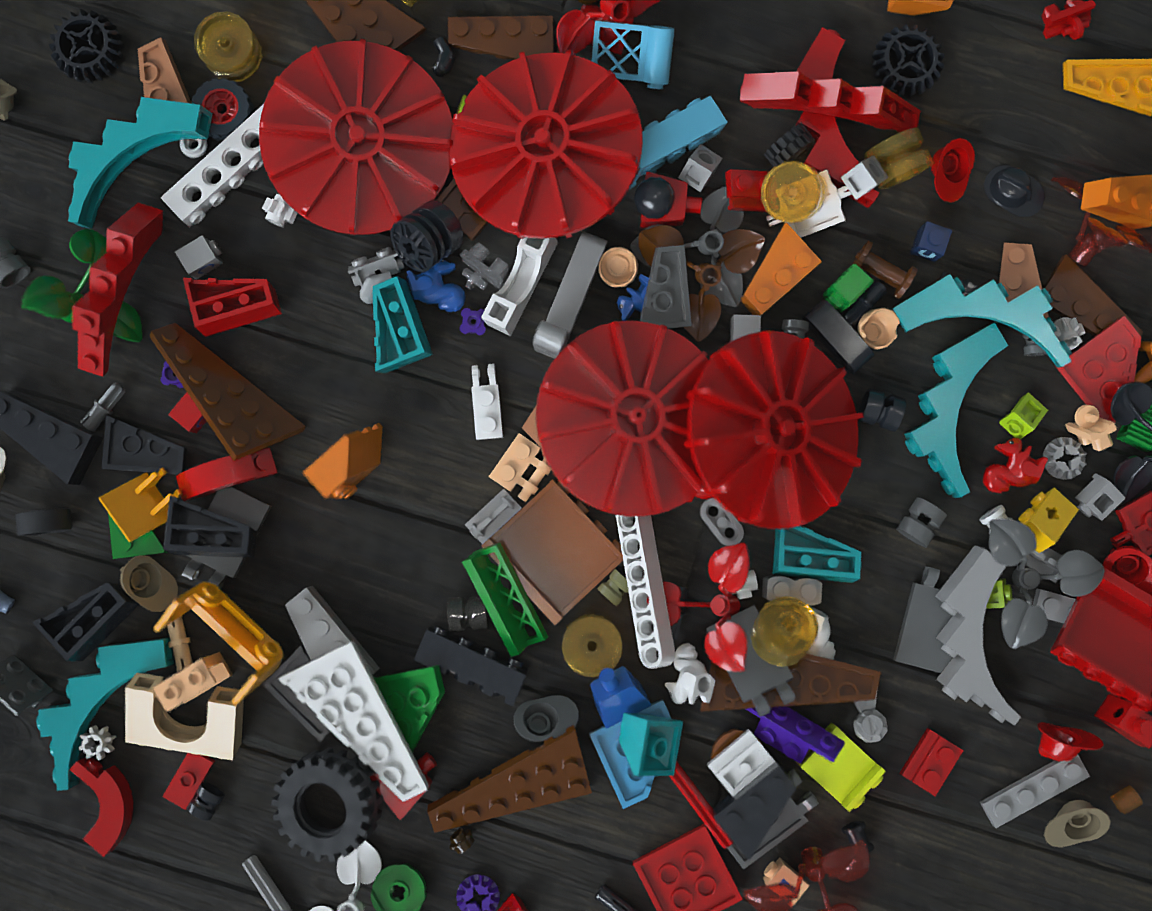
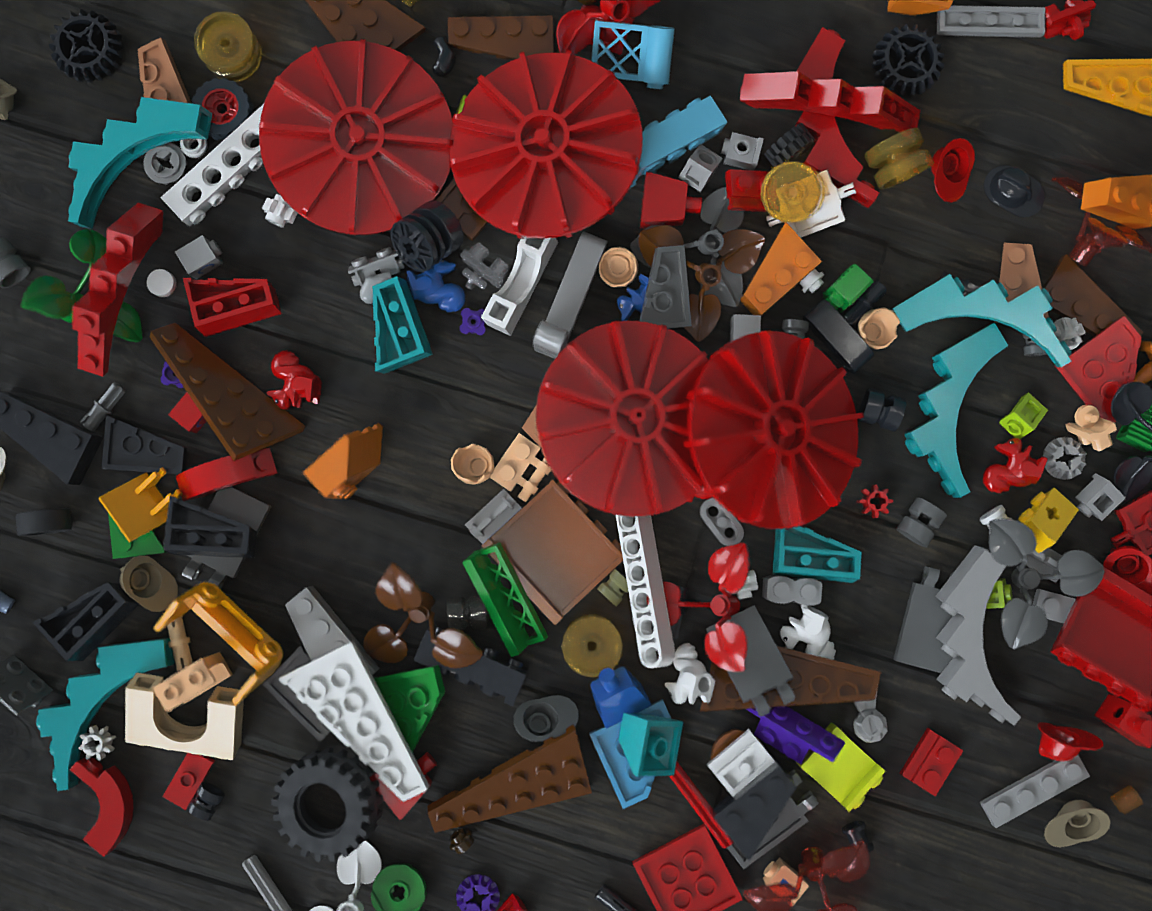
white hinge [472,364,503,440] -> none
black hair [634,177,675,219] -> none
clear yellow wheel [750,596,819,667] -> none
brick [841,155,889,200] -> none
reddish brown hose [853,240,918,299] -> none
dark blue brick [910,221,952,262] -> none
none -> light grey gear [144,142,188,185]
none -> white tile [147,269,176,297]
none -> red animal [267,350,322,410]
none -> reddish brown plant [363,563,483,668]
none -> light nougat hair [451,444,495,485]
none -> light grey brick [721,132,764,171]
none -> white plate [799,269,824,293]
none -> red gear [857,484,893,518]
none -> light grey plate [937,6,1045,37]

